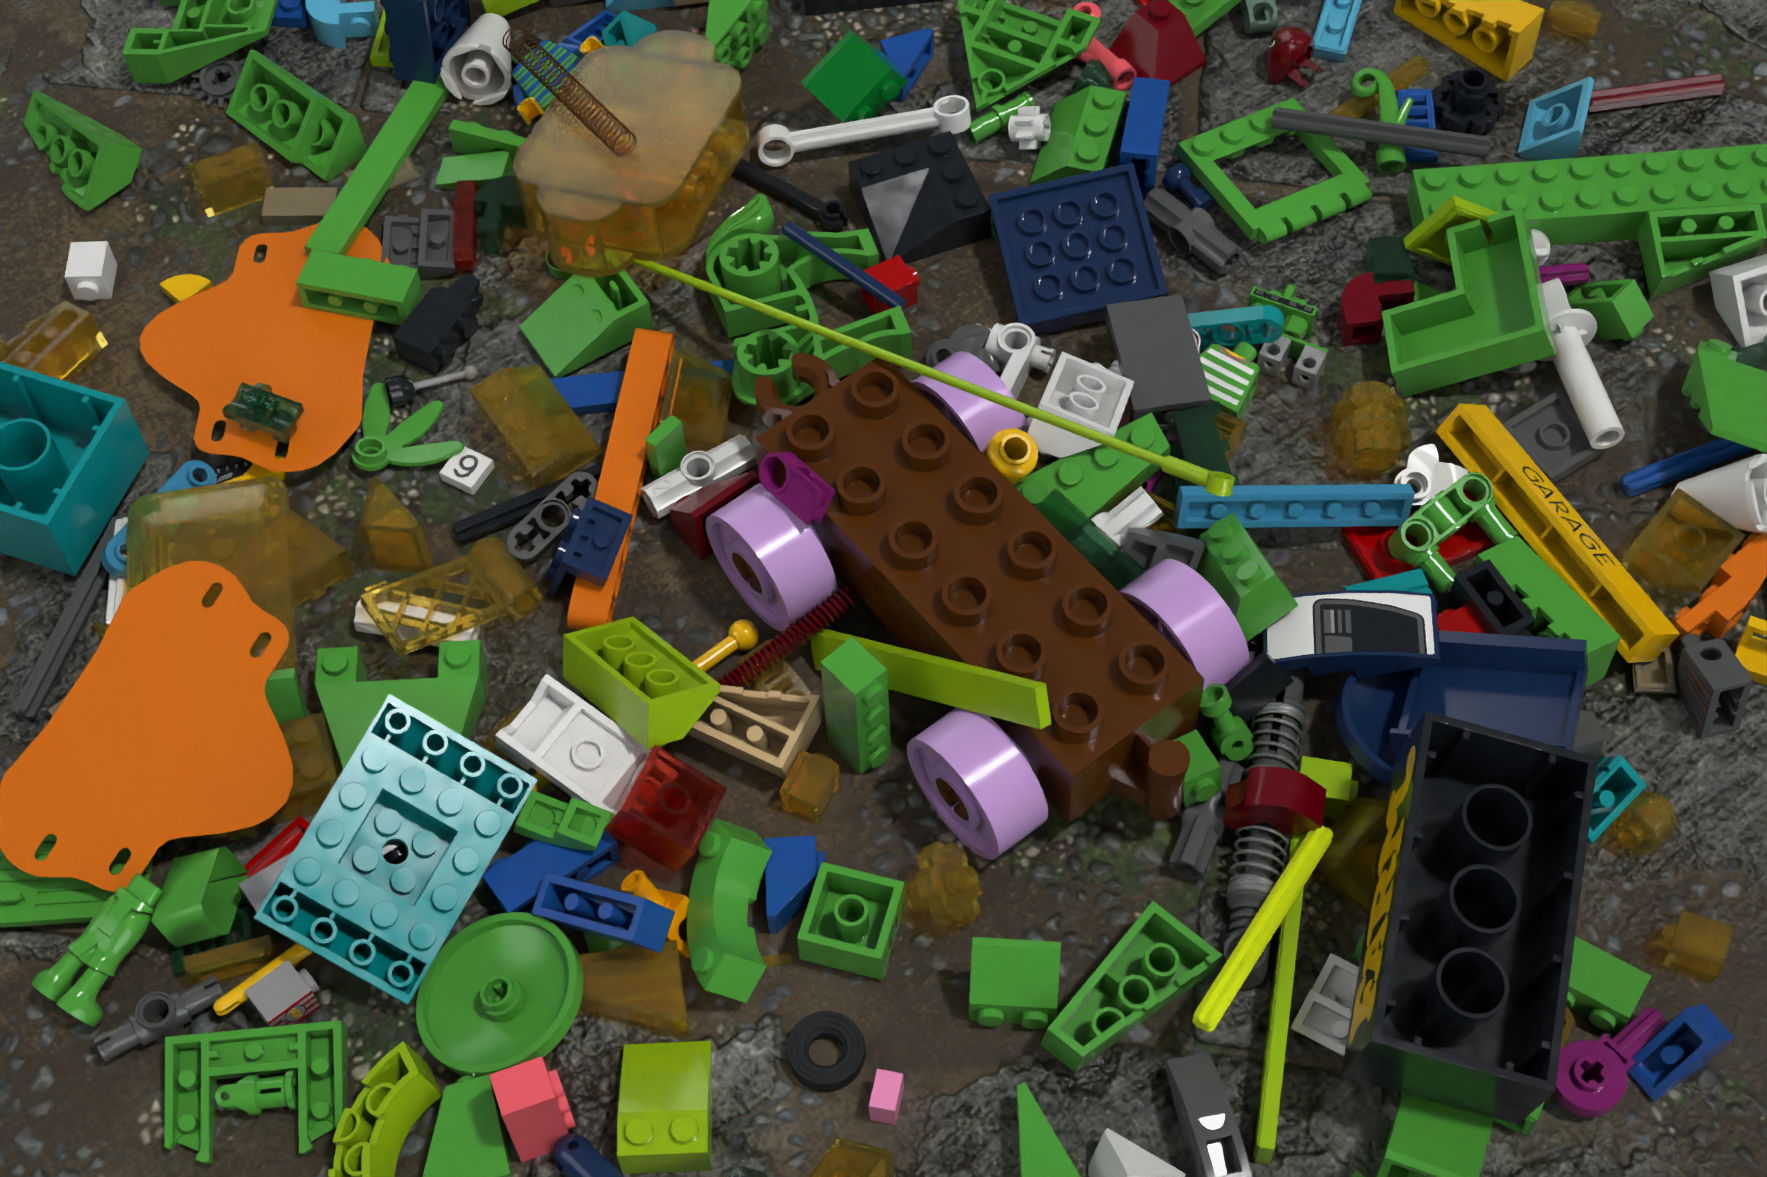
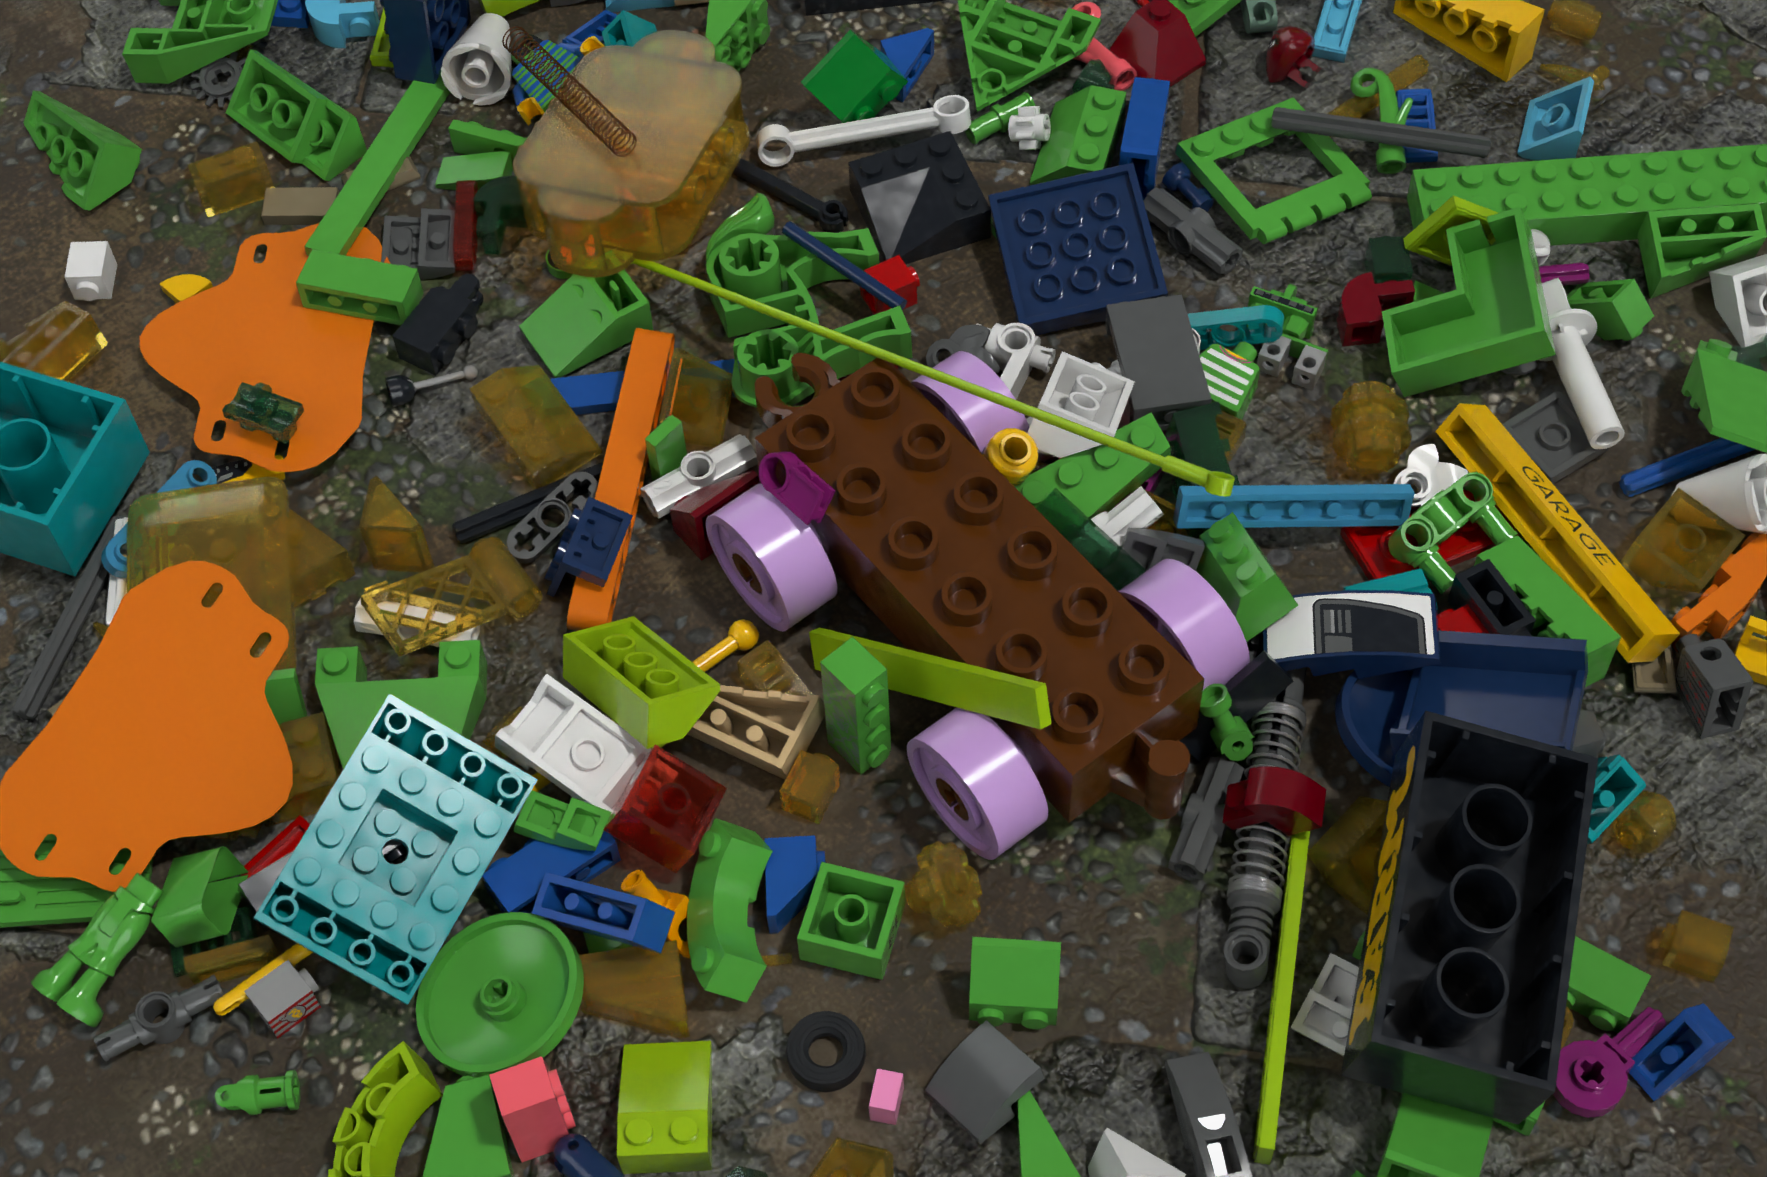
bright green wedge [164,1020,348,1164] -> none
bright green plant [352,383,465,471] -> none
white tile [439,447,495,495] -> none
dark red piece [718,585,856,688] -> none
bright green wedge [1040,901,1223,1072] -> none
bright green brick [1173,729,1223,807] -> none
neon yellow axle [1192,825,1333,1033] -> none
lime brick [1299,756,1359,820] -> none
black plant [1432,67,1506,135] -> none
axle [1588,73,1725,113] -> none
none -> dark grey slope [925,1020,1044,1144]
none -> clear yellow bar [1539,64,1610,91]

